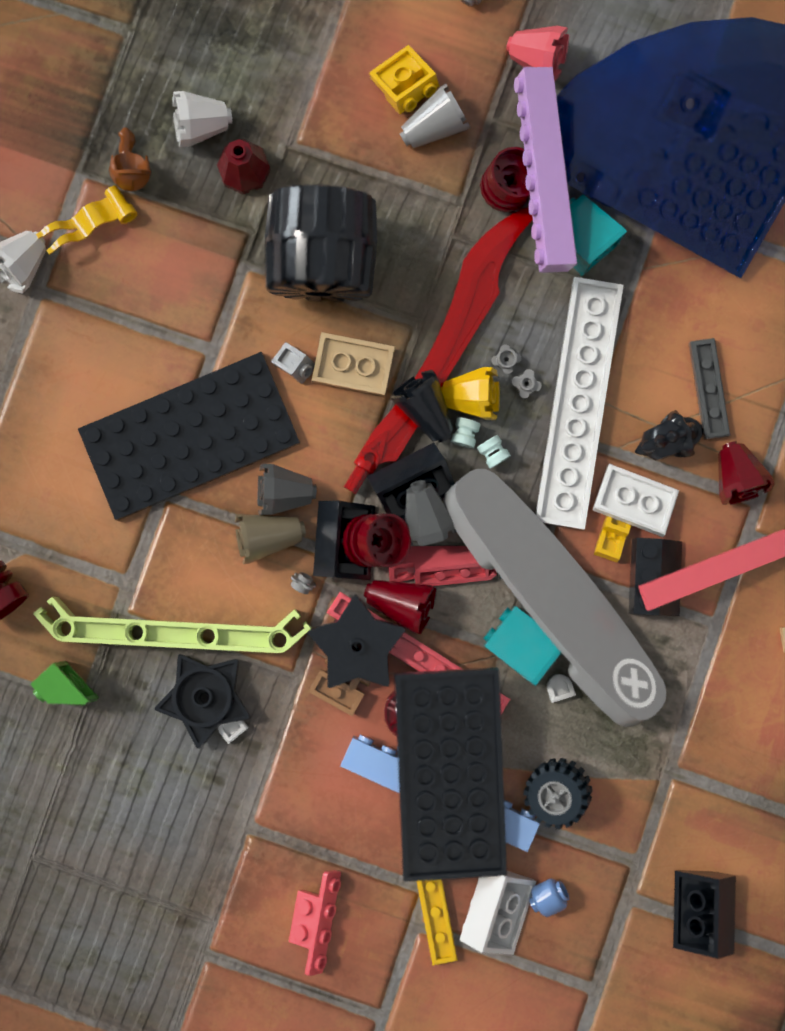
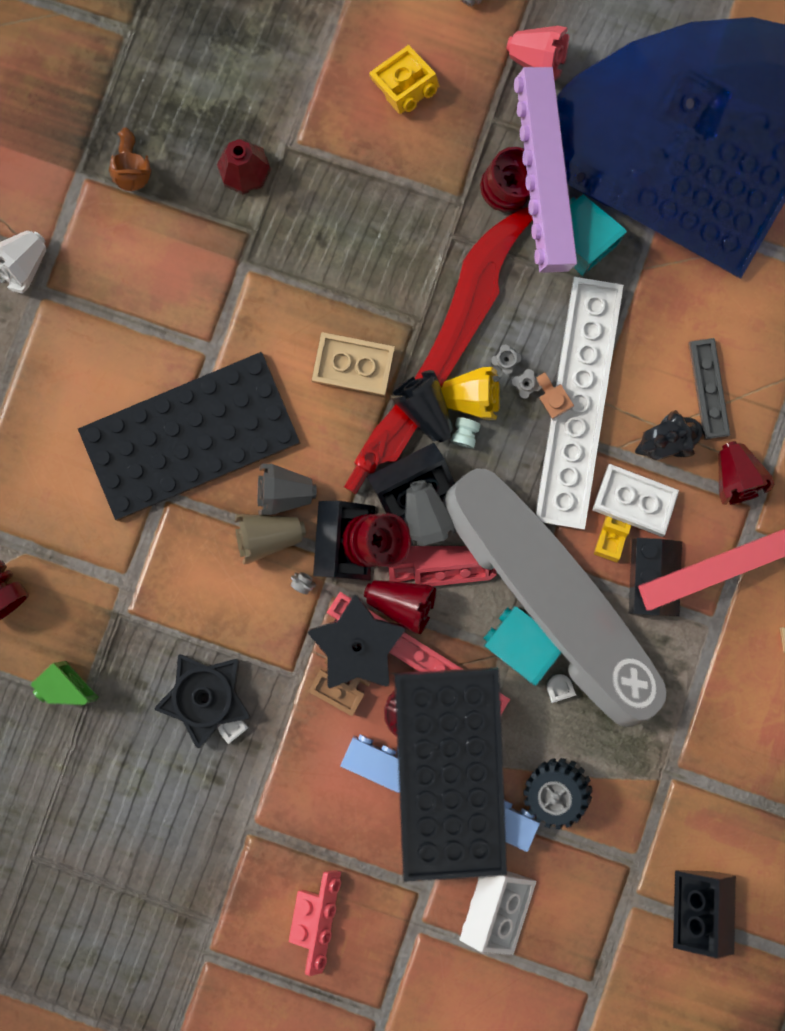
yellowish green piece [33,597,312,653] -> none
yellow flag [36,185,138,255] -> none
white cone [172,91,232,147] -> none
black wheel [264,184,377,302] -> none
light grey bracket [271,342,315,384] -> none
light grey cone [400,84,471,148] -> none
yellow tile [417,880,458,966] -> none
light aqua wheel [477,435,511,469] -> none
medium blue head [529,878,569,917] -> none
none -> nougat plate [536,373,574,420]

